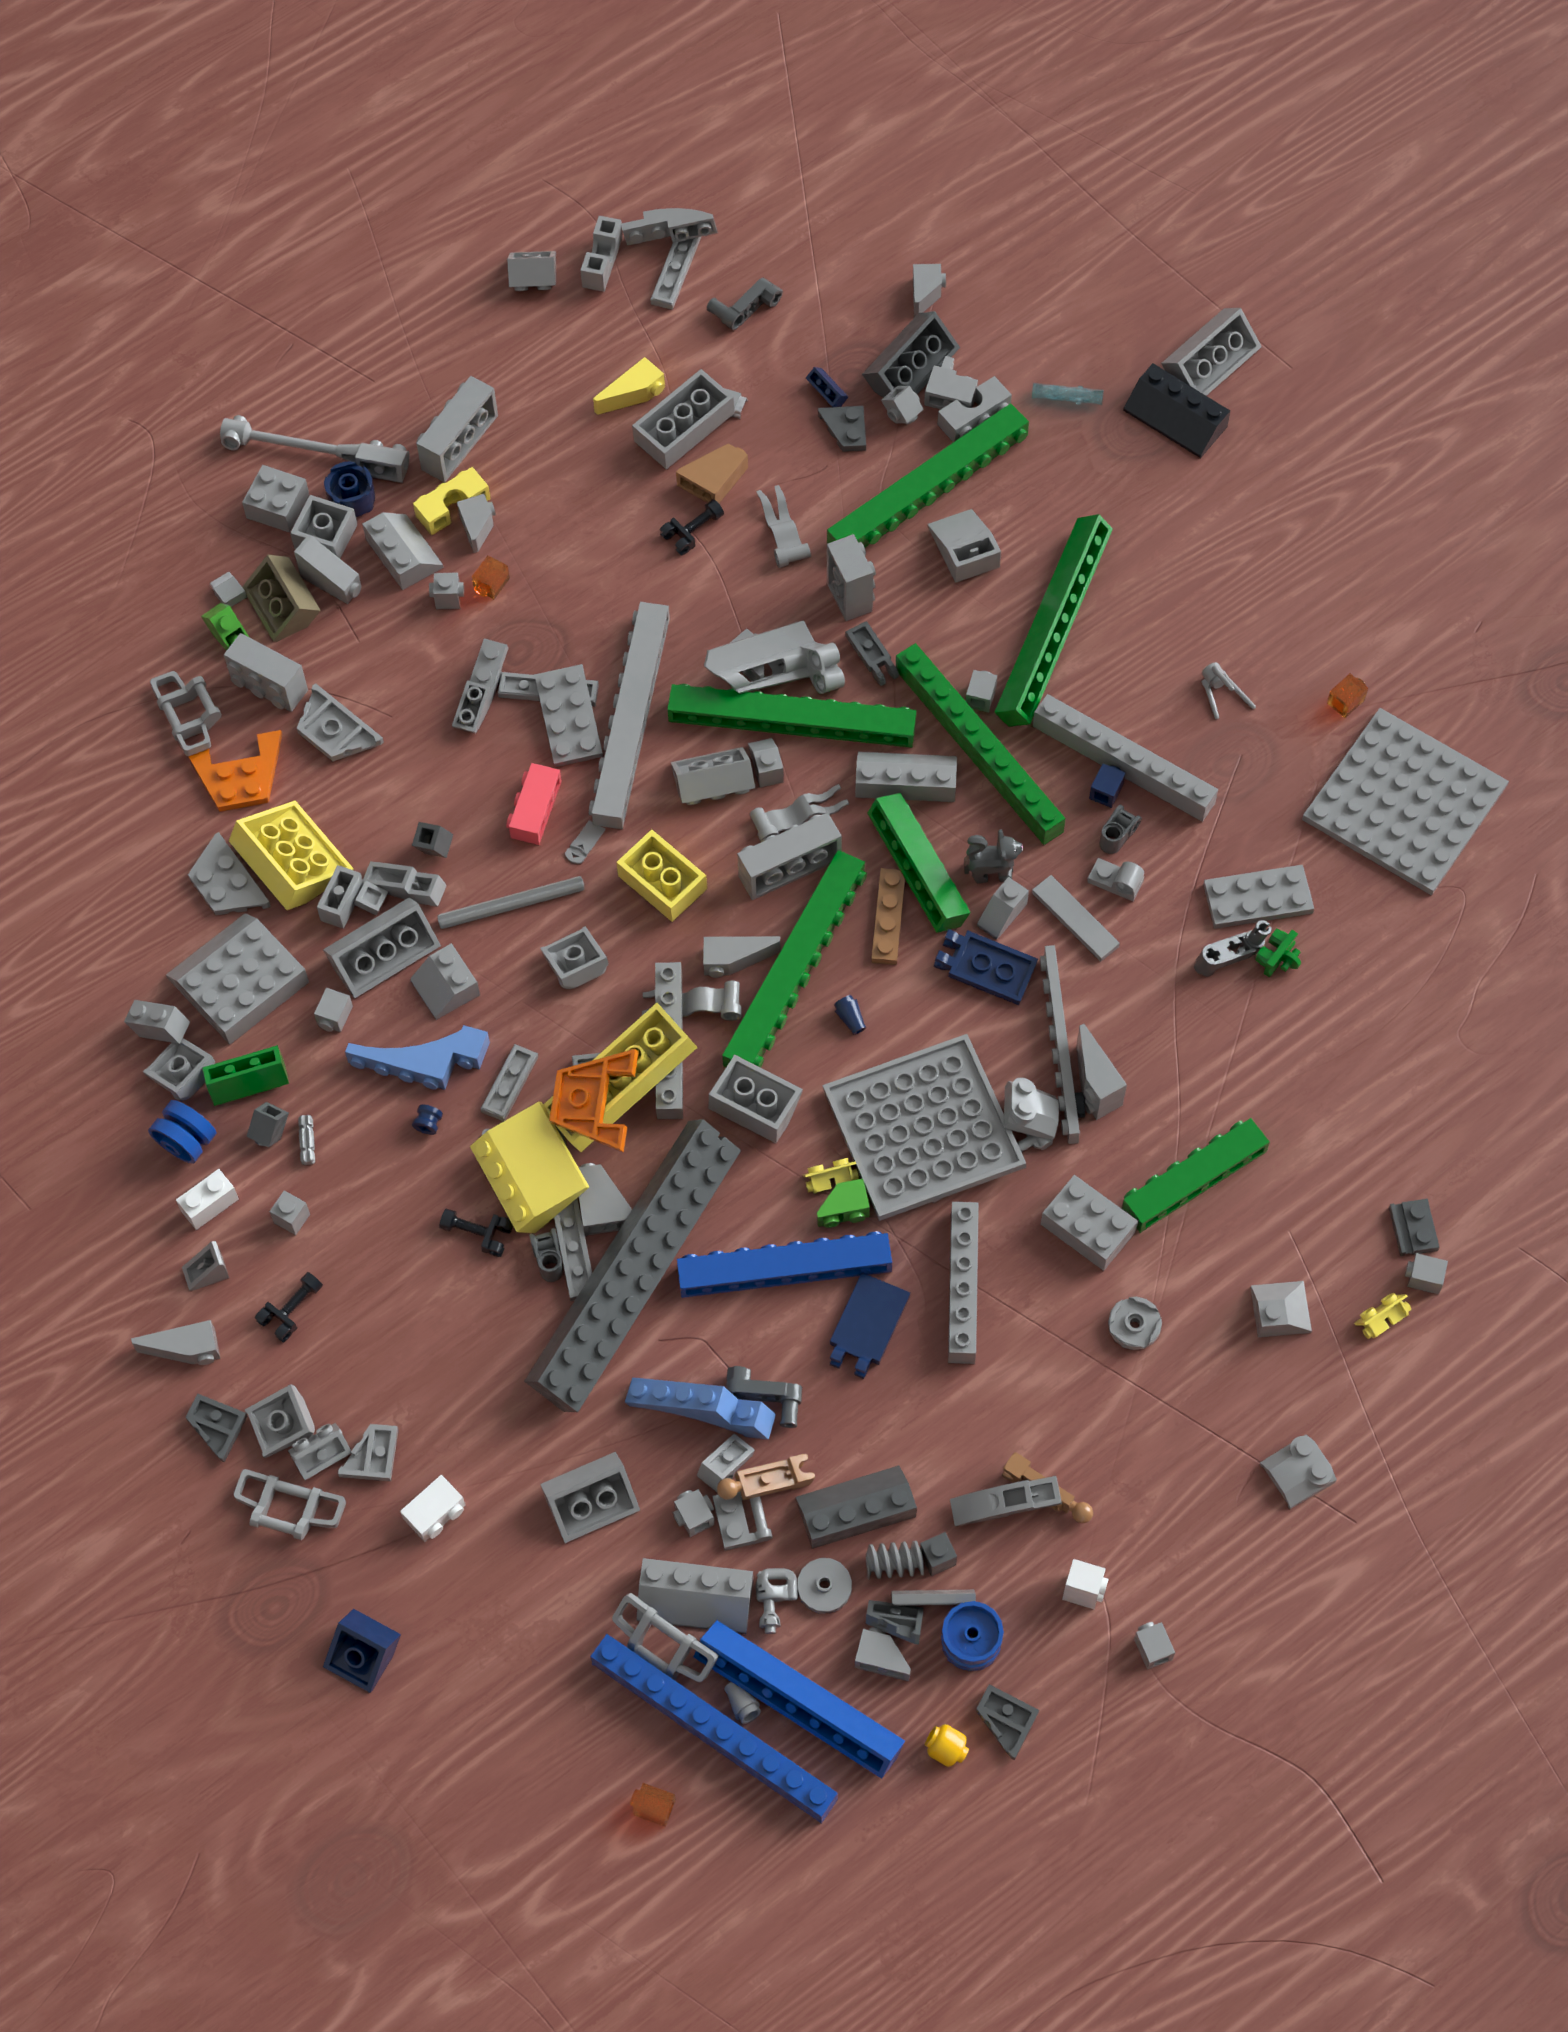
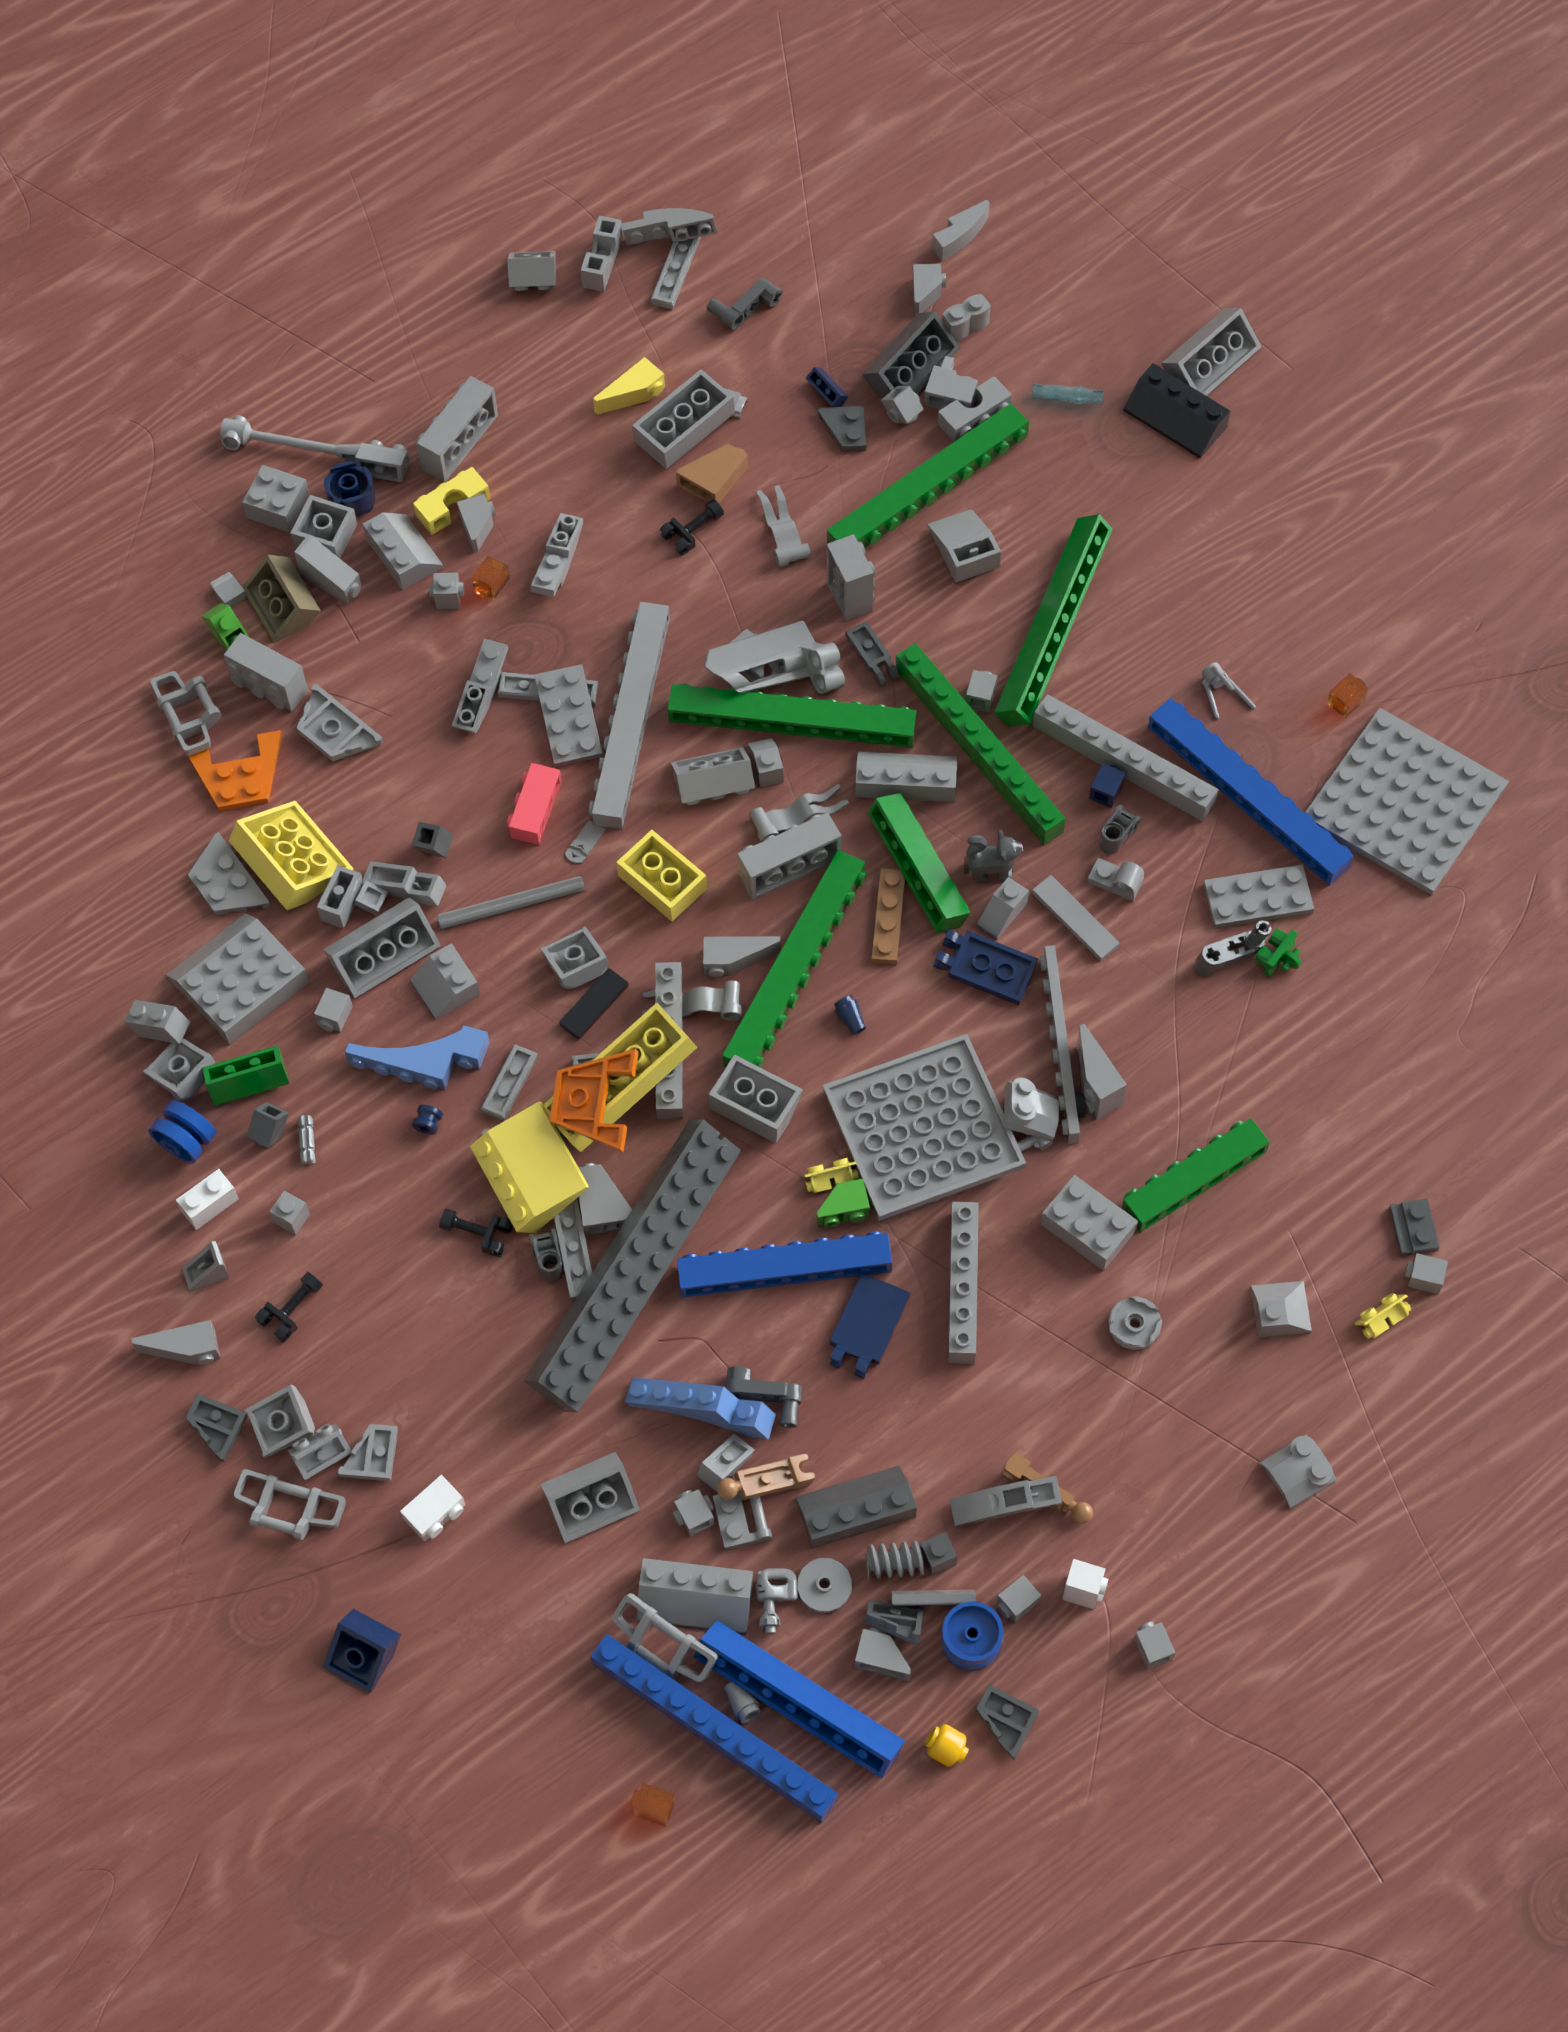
none -> light grey slope [531,513,583,597]
none -> black tile [559,968,629,1040]
none -> light grey slope [932,200,990,262]
none -> light grey brick [942,294,991,342]
none -> light grey brick [997,1575,1041,1623]
none -> blue brick [1148,698,1353,886]

